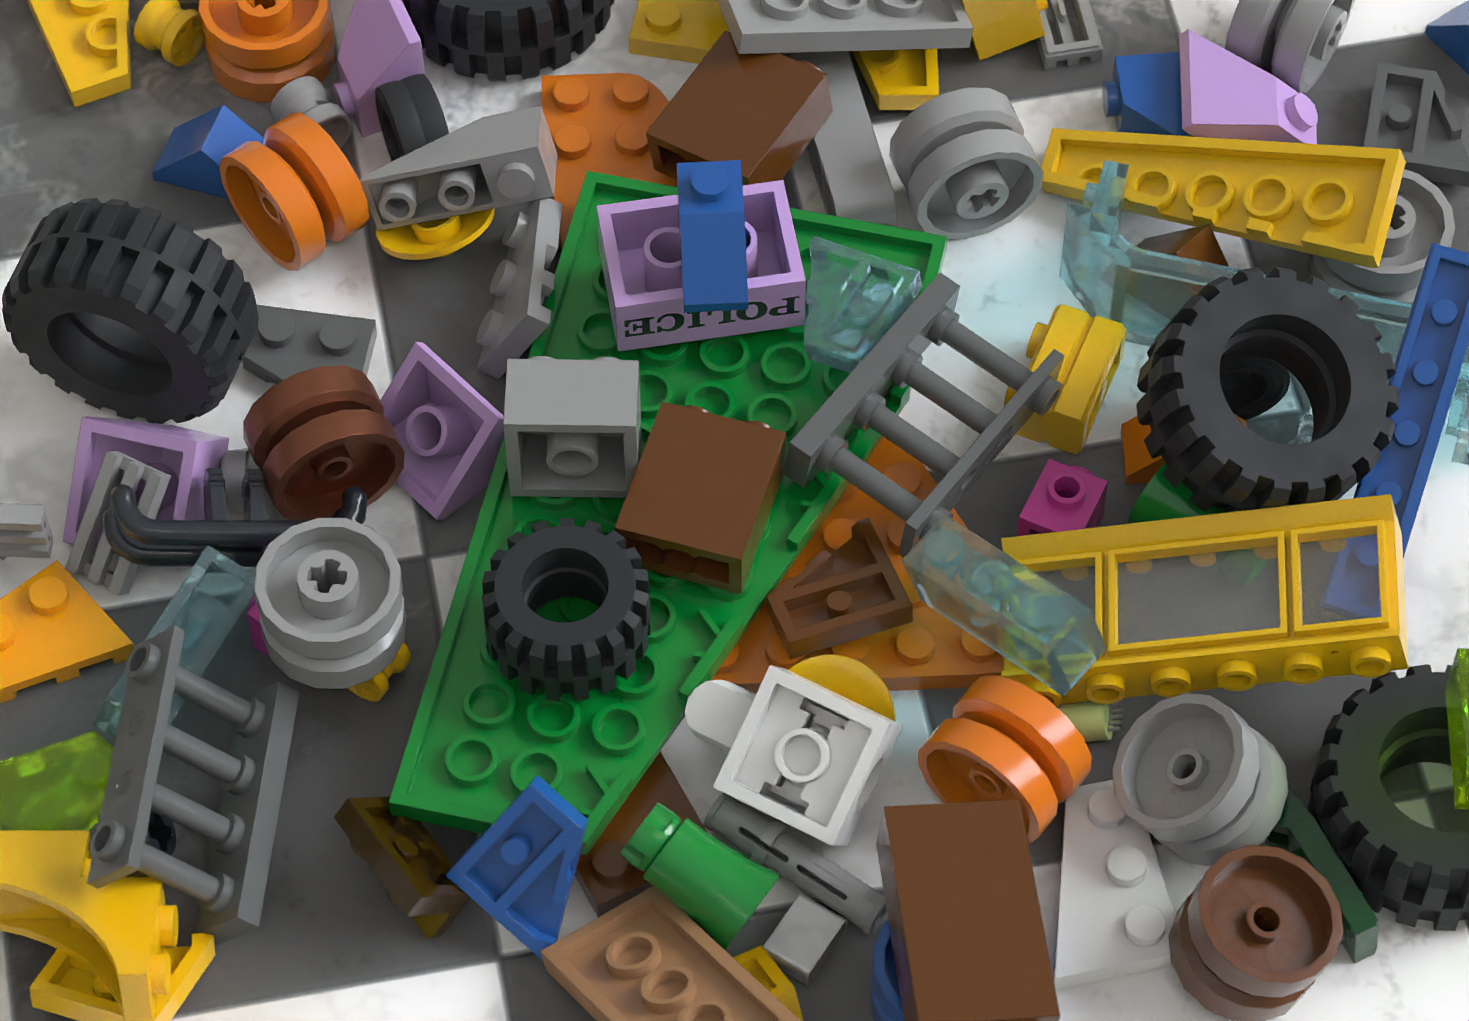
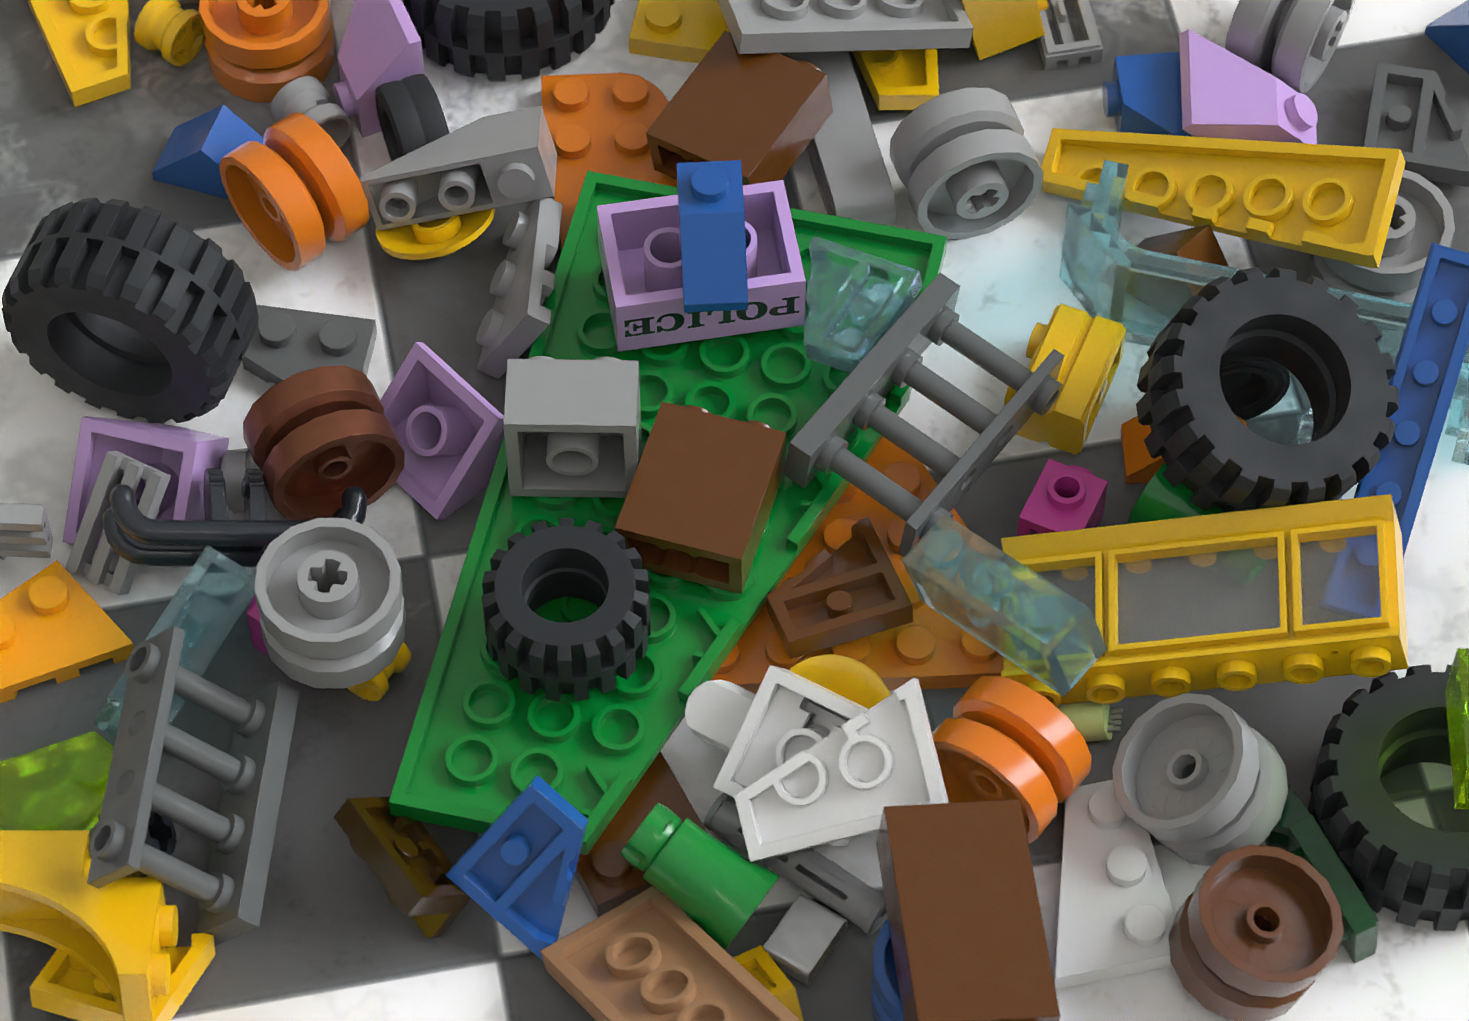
none -> white wing [734,678,949,862]

